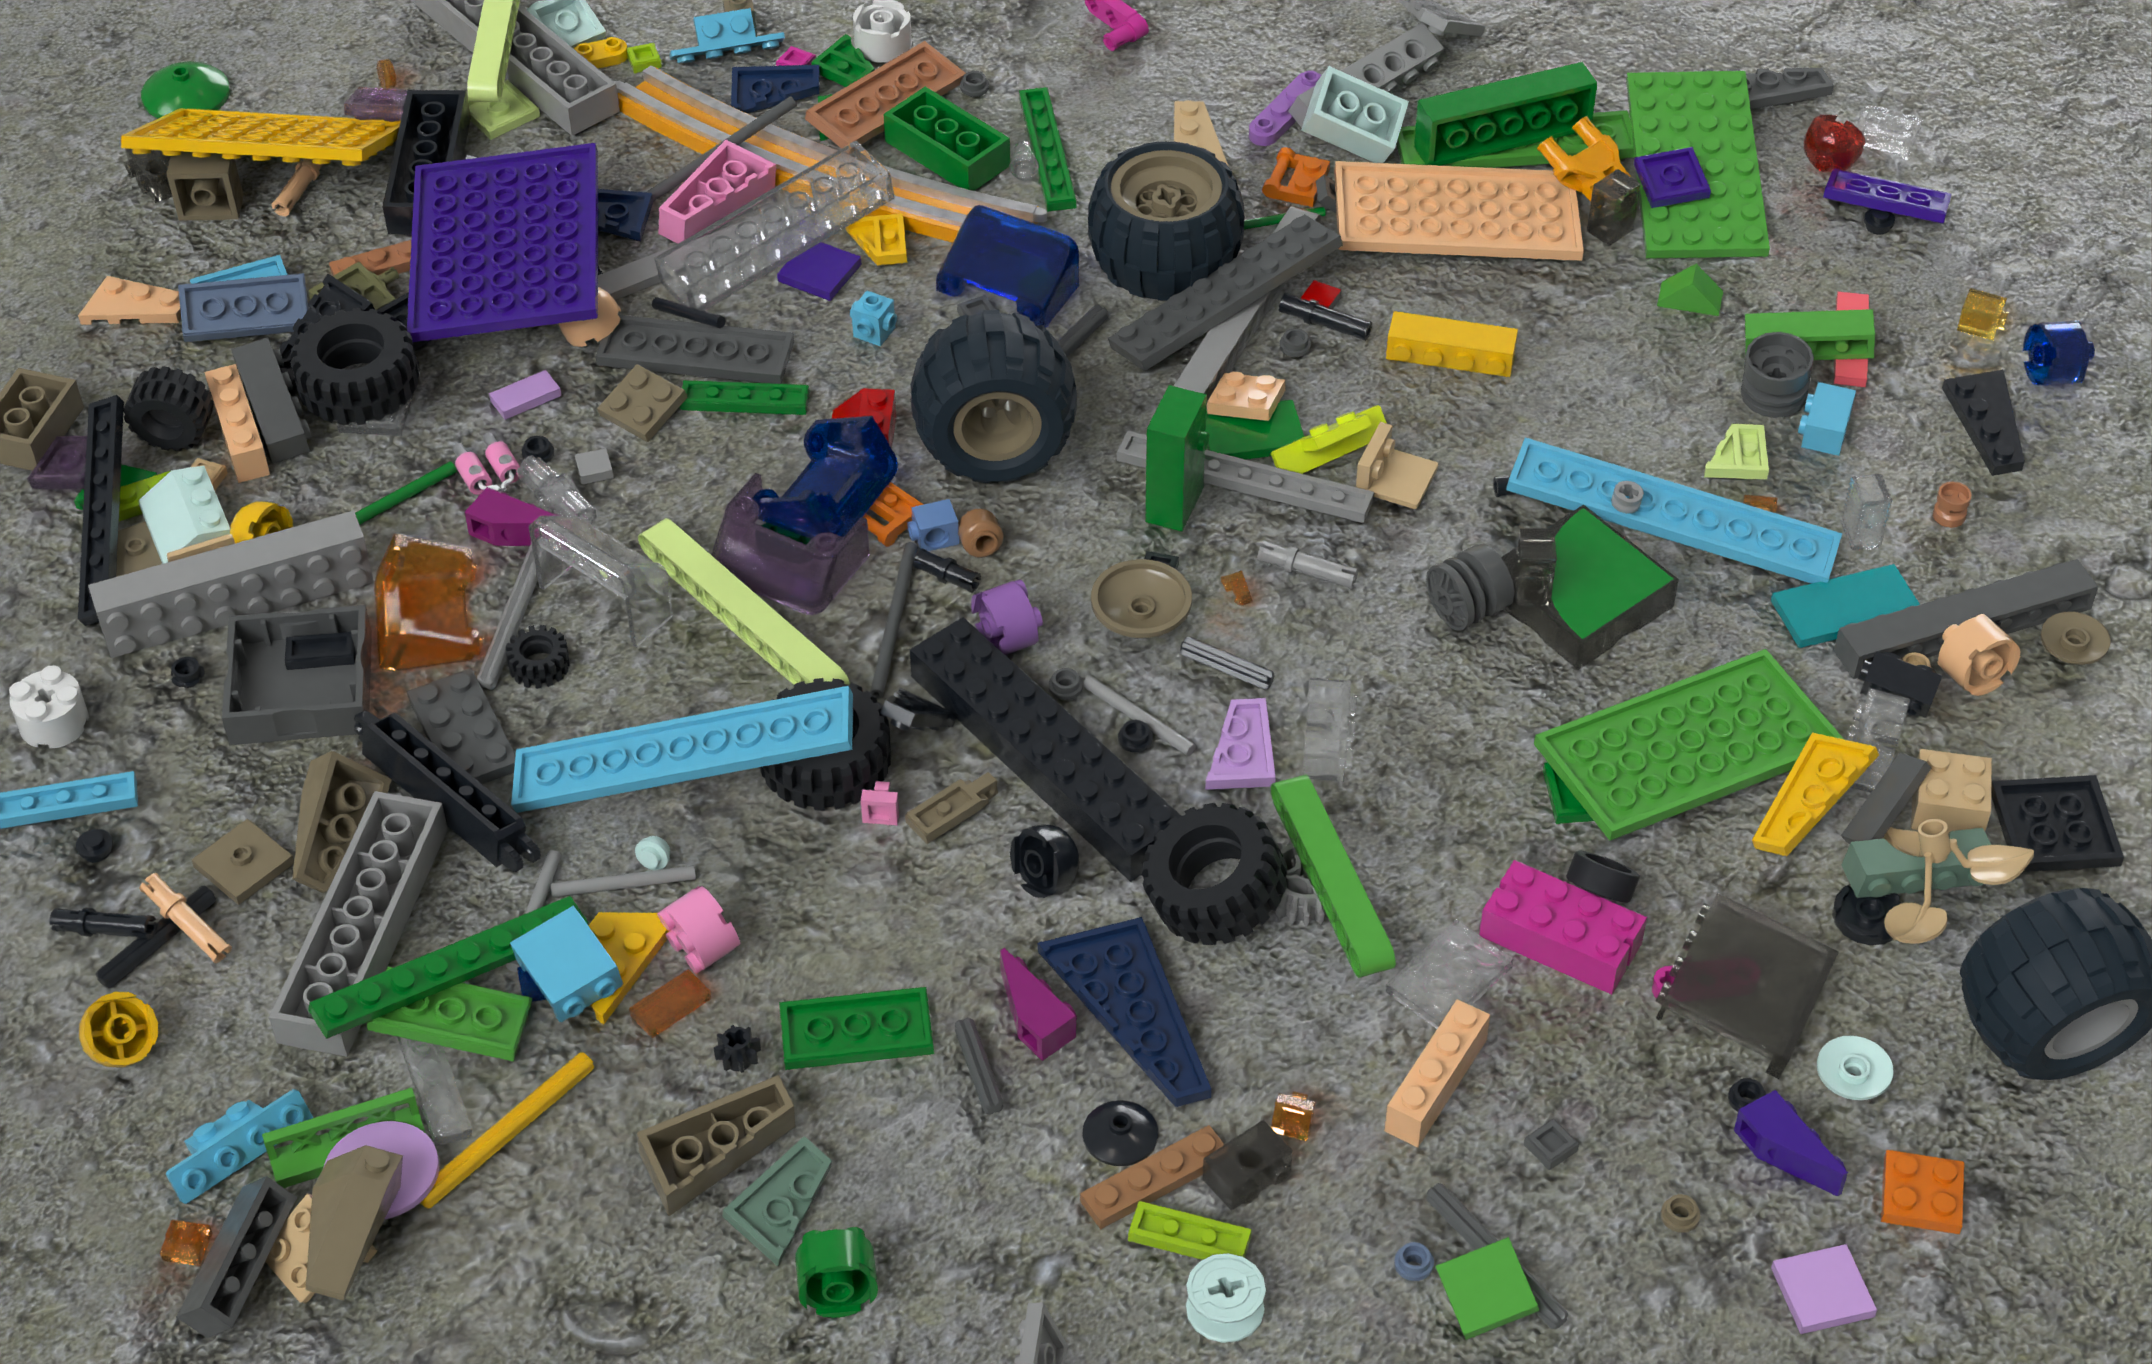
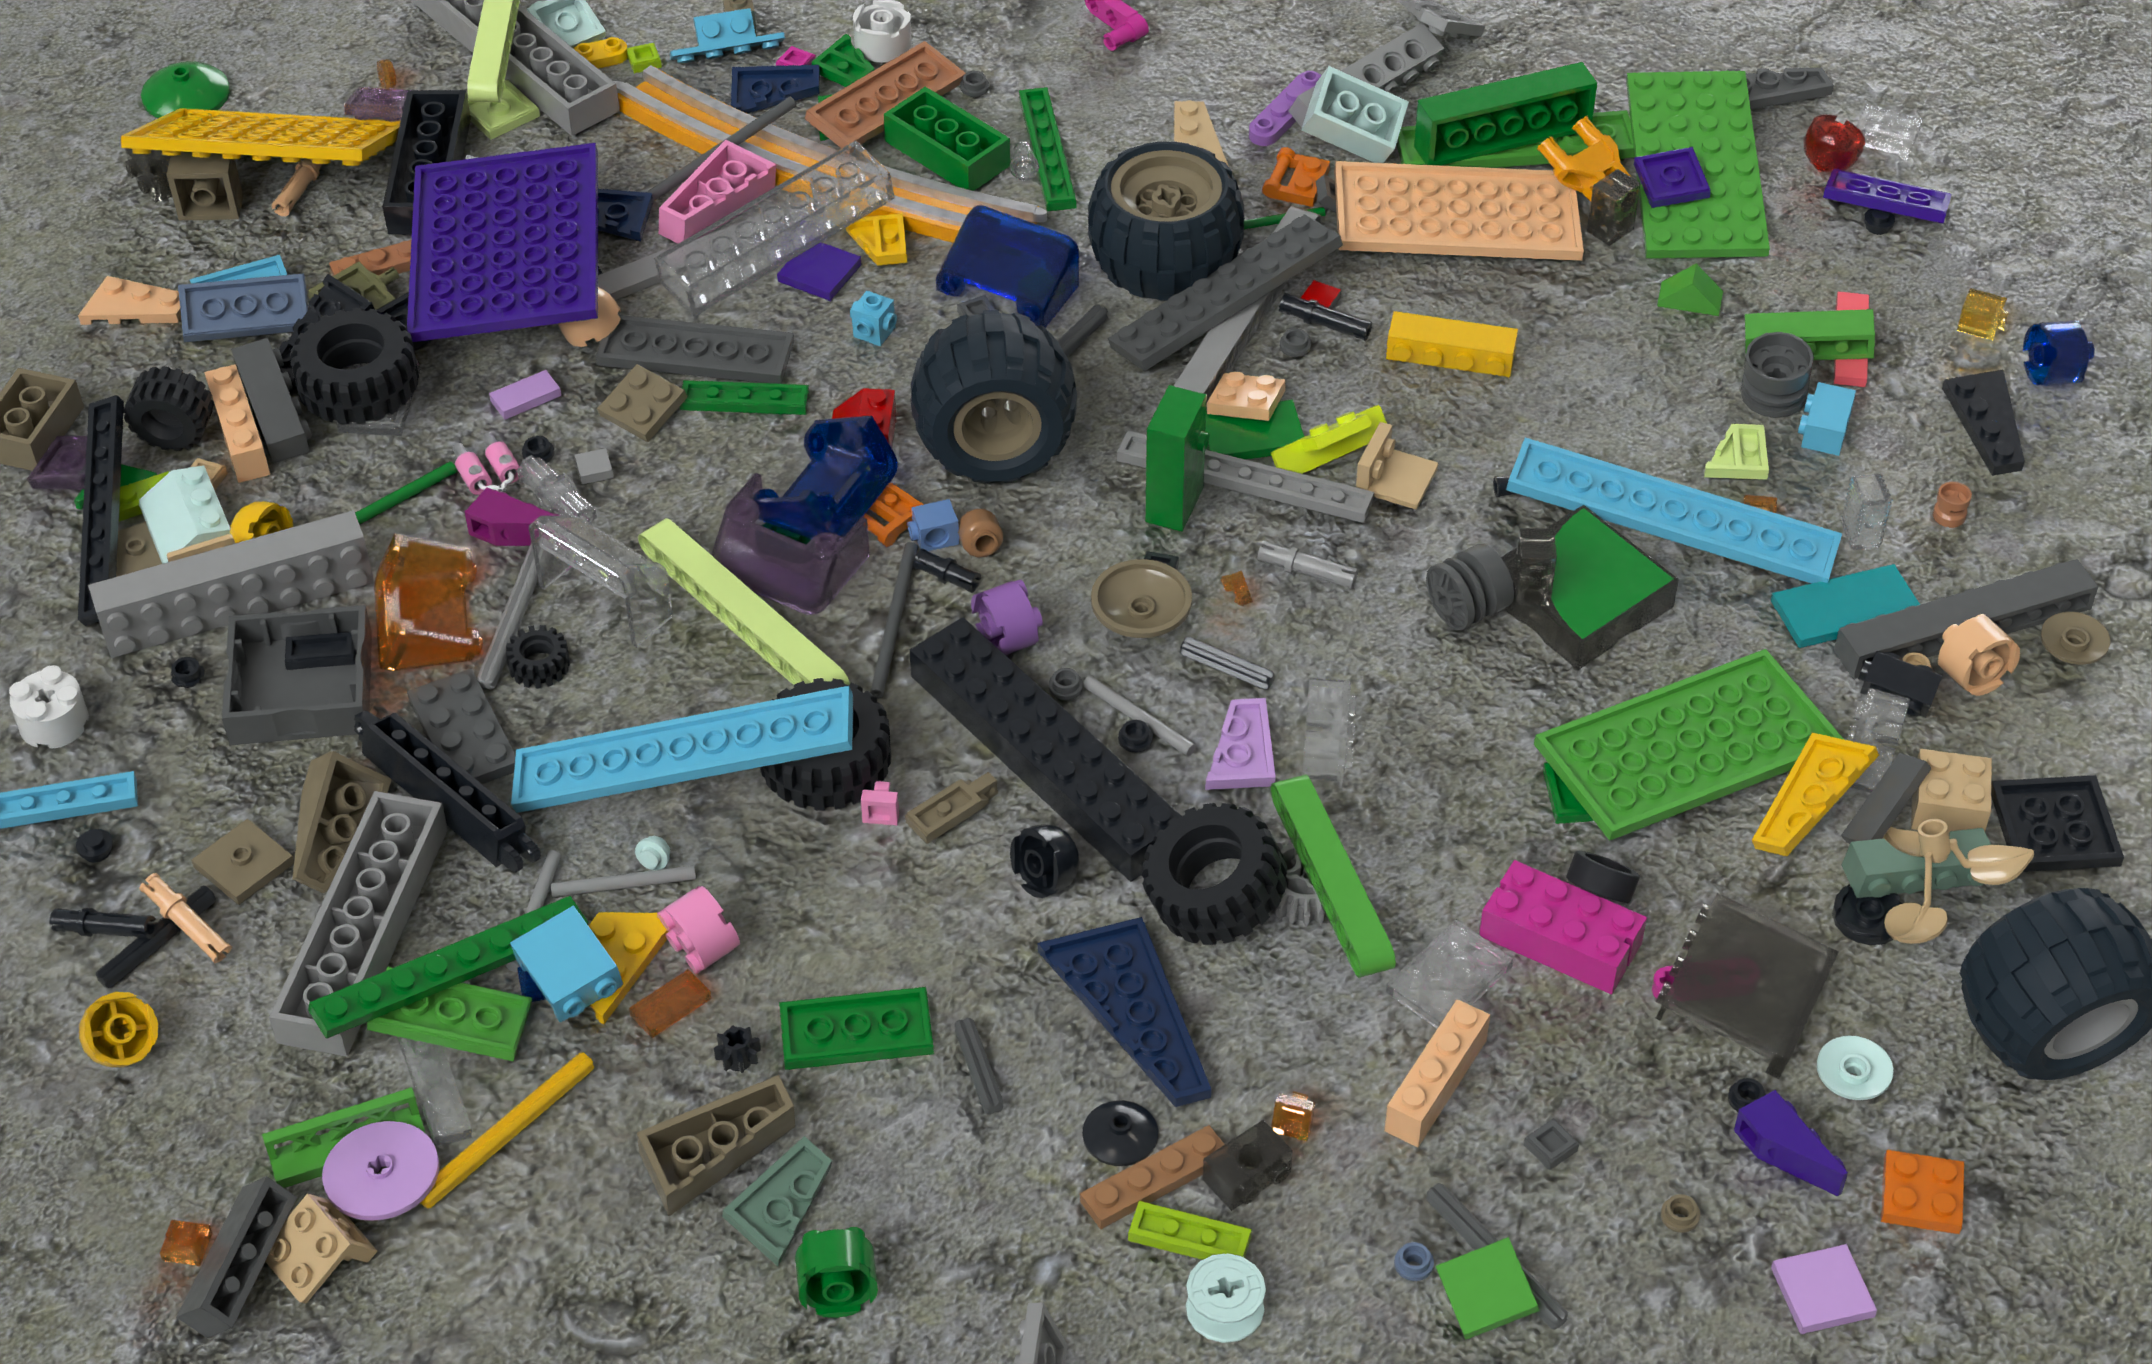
medium azure bracket [166,1089,313,1204] -> none
dark tan wedge [306,1145,403,1301] -> none
black bar [652,297,726,328] -> none
black wing [880,688,958,731] -> none
magenta slope [1000,948,1077,1061] -> none
light grey bush [1611,481,1644,514] -> none

